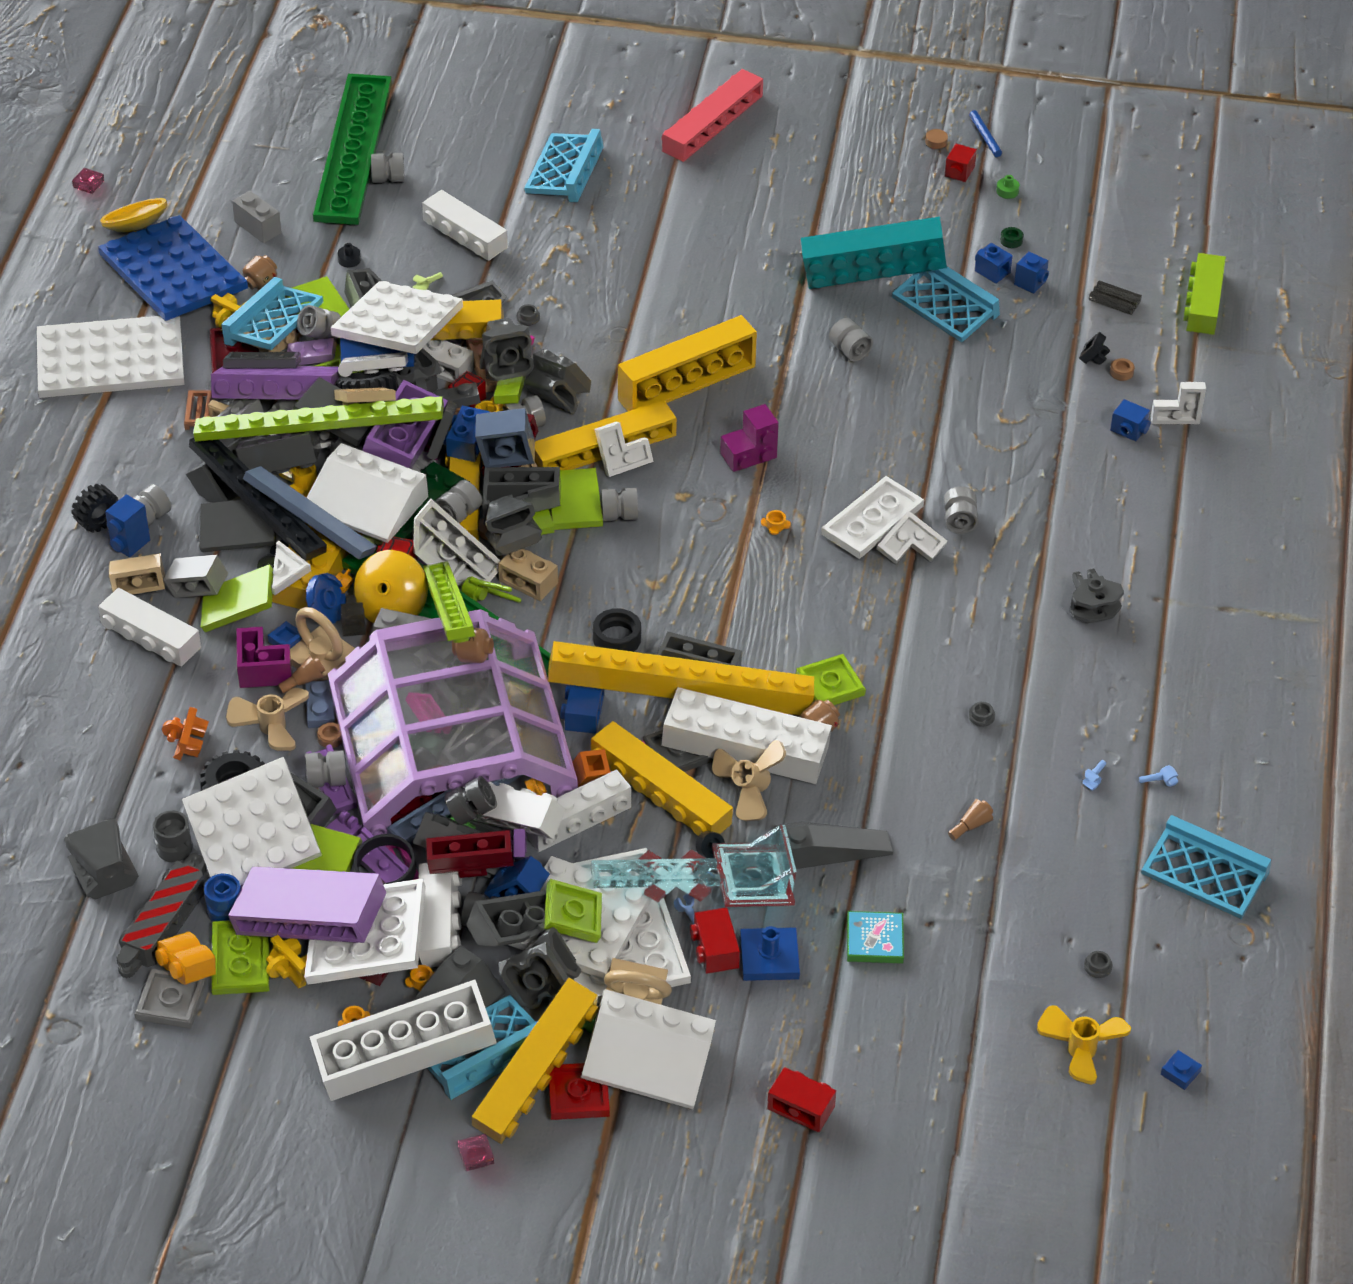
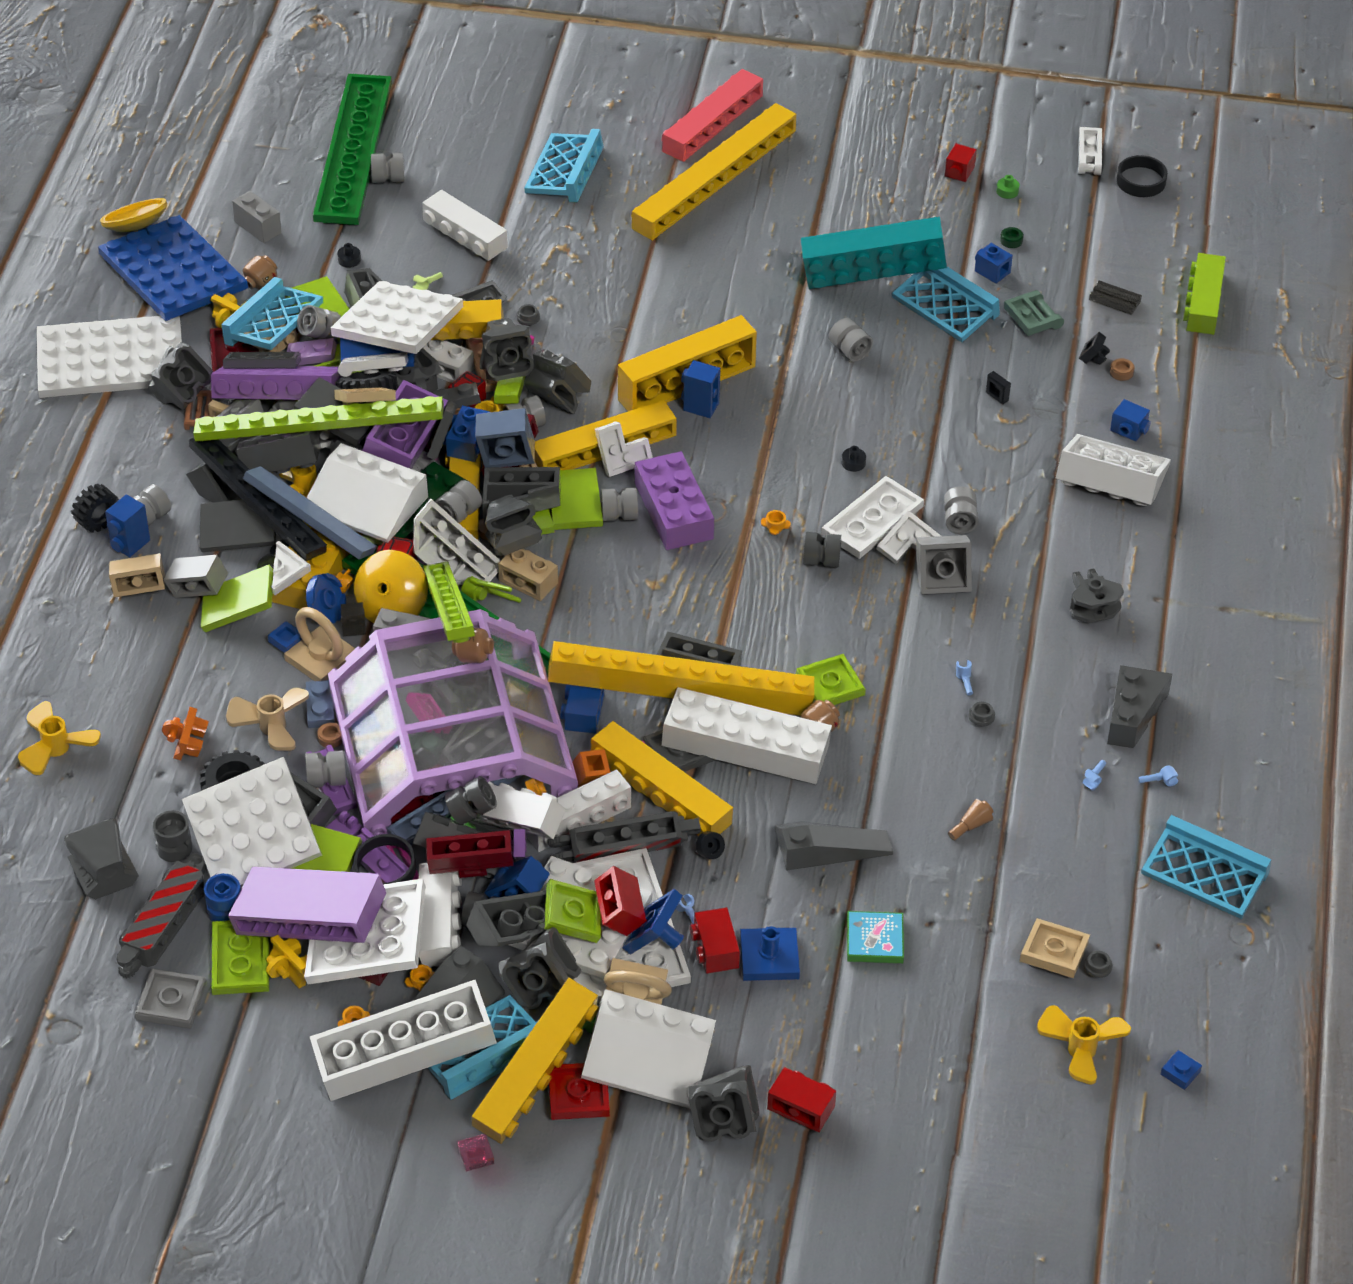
clear pink plate [72,168,104,194] -> none
white brick [98,587,201,667] -> none
light orange brick [155,932,216,985] -> none
magenta brick [236,627,292,688] -> none
medium nougat cone [278,656,326,694] -> none
clear light blue piece [590,825,797,907] -> none
black tyre [593,608,641,652] -> none
tan piece [712,740,786,821] -> none
magenta brick [720,404,779,472] -> none
medium nougat tile [925,129,948,149] -> none
blue bar [969,110,1002,157] -> none
blue brick [1014,252,1049,294] -> none
white plate [1151,382,1206,424] -> none
none -> yellow piece [18,701,101,775]
none -> dark grey piece [148,342,213,410]
none -> dark grey hinge [548,811,701,863]
none -> red brick [594,866,646,936]
none -> blue tile [622,889,684,955]
none -> yellow brick [631,103,796,241]
none -> medium lavender brick [635,451,714,550]
none -> blue brick [681,360,720,418]
none -> dark grey piece [689,1065,759,1141]
none -> dark grey wheel [803,532,842,567]
none -> black tile [841,446,866,472]
none -> light grey slope [916,535,972,594]
none -> light blue hand [956,660,973,696]
none -> black tile [986,371,1011,404]
none -> sand green plate [1004,290,1064,336]
none -> tan plate [1020,918,1090,979]
none -> white slope [1056,434,1171,506]
none -> white plate [1078,127,1102,175]
none -> dark grey wedge [1107,665,1172,748]
none -> black tyre [1117,155,1168,197]

